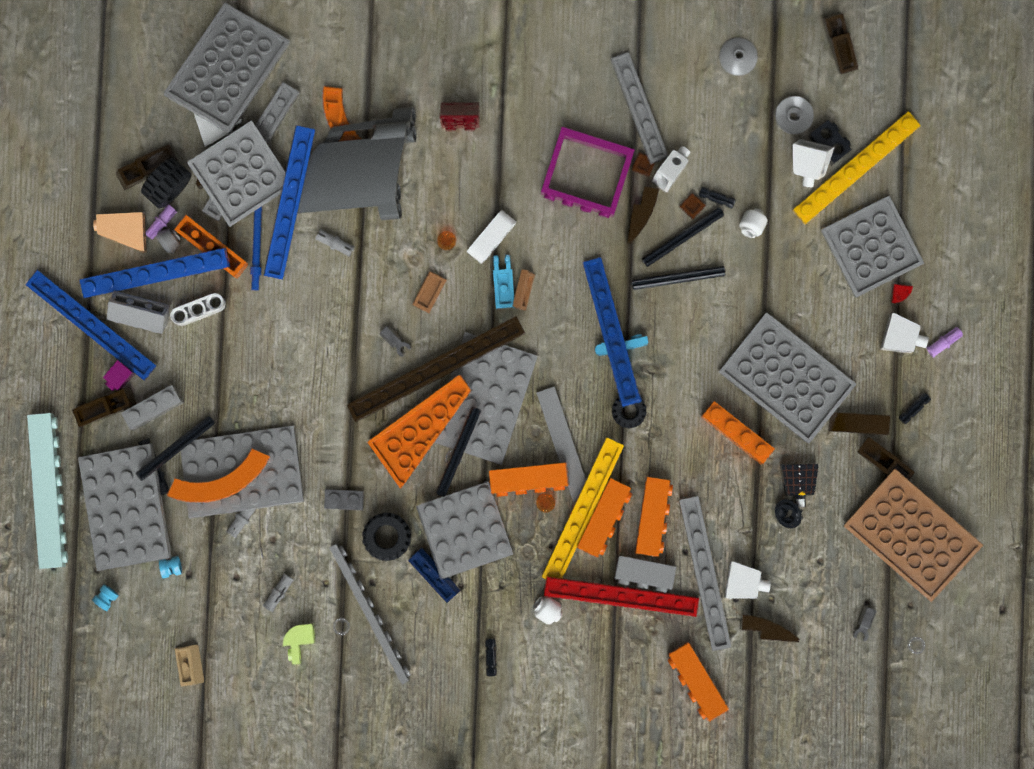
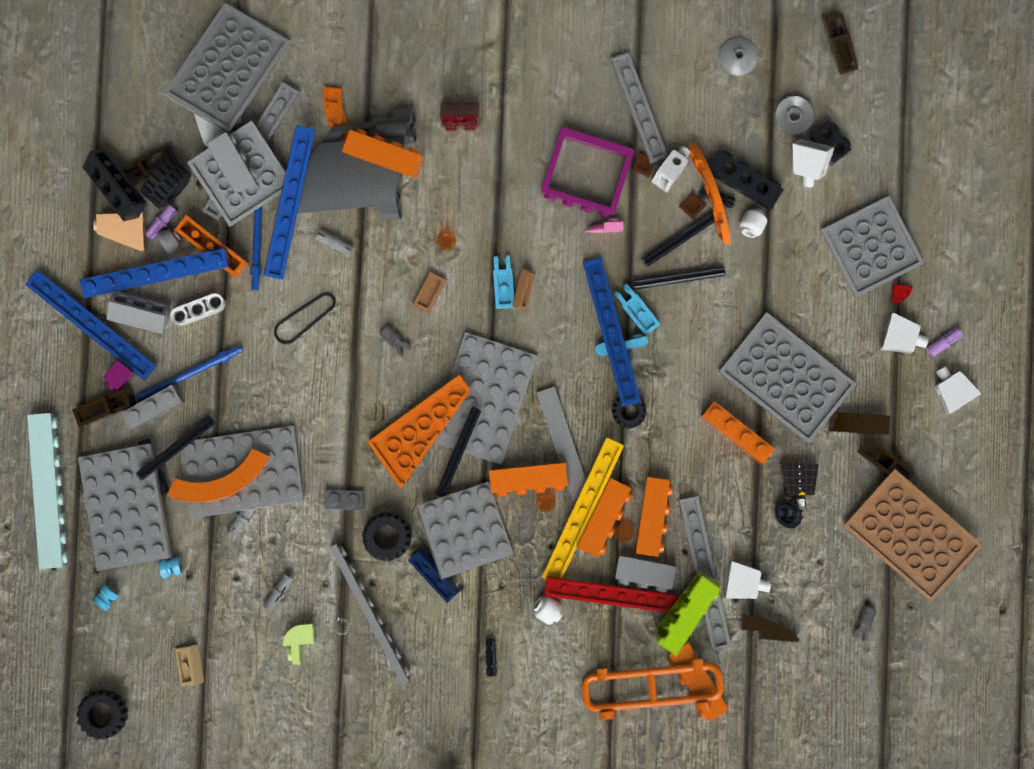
dark brown plate [347,316,526,423] -> none
white beam [467,210,517,264] -> none
dark brown slope [627,186,659,245] -> none
yellow plate [793,111,921,224] -> none
black axle [899,393,931,424] -> none
none -> black tyre [76,689,128,740]
none -> black brick [82,148,146,222]
none -> blue bar [136,345,243,402]
none -> light grey brick [205,132,256,194]
none -> black piece [274,293,336,344]
none -> orange brick [342,129,425,179]
none -> orange bar [581,659,724,720]
none -> bright pink plate [585,219,624,233]
none -> medium azure hinge [613,284,660,336]
none -> clear orange plate [615,523,634,542]
none -> lime wedge [654,570,721,656]
none -> orange tile [689,142,731,245]
none -> black brick [709,150,784,211]
none -> white torso [935,366,981,415]

